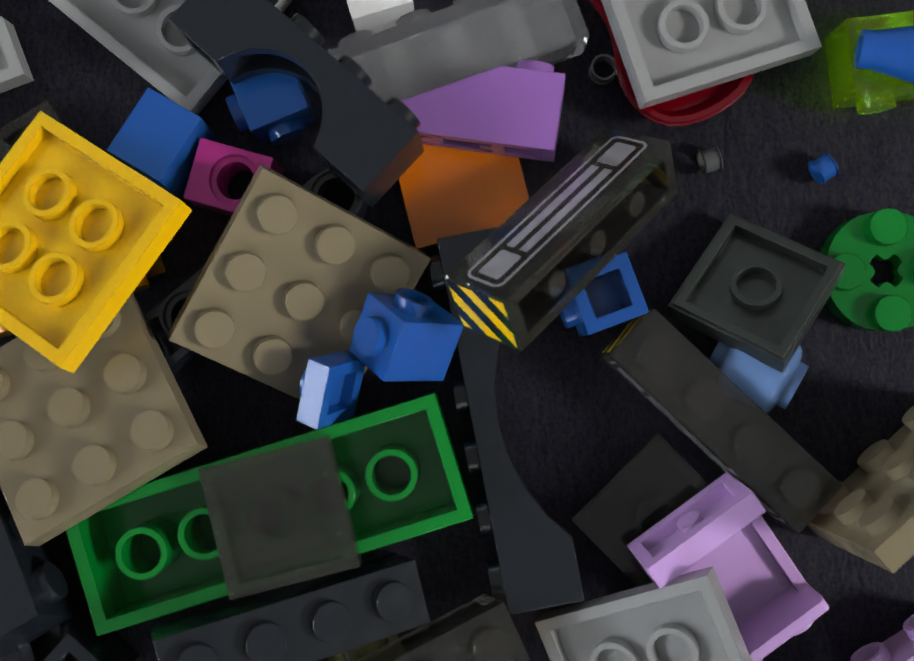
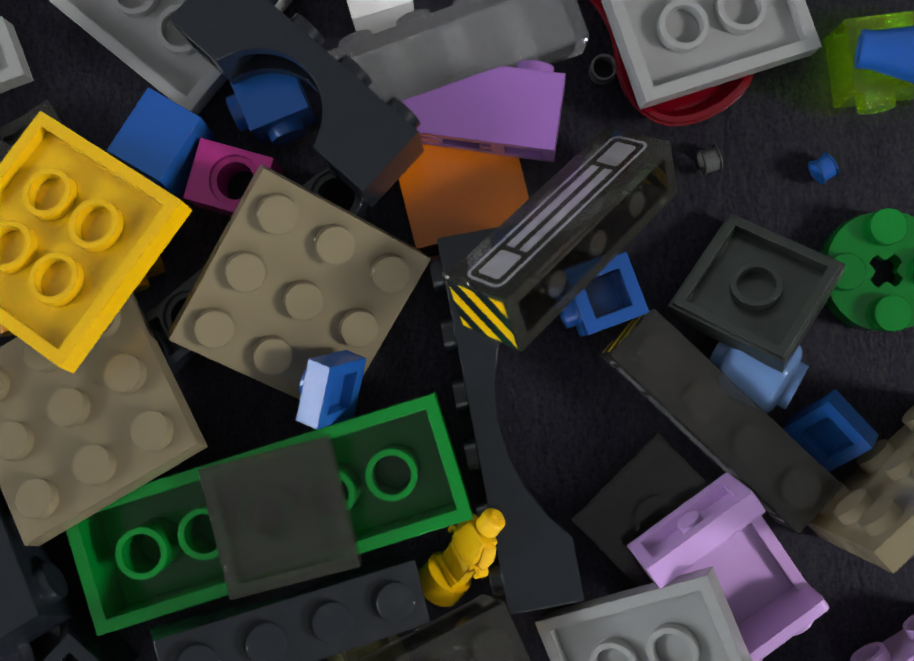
blue brick [349,288,464,381] -> none
none -> yellow piece [418,508,505,607]
none -> blue plate [782,389,879,474]

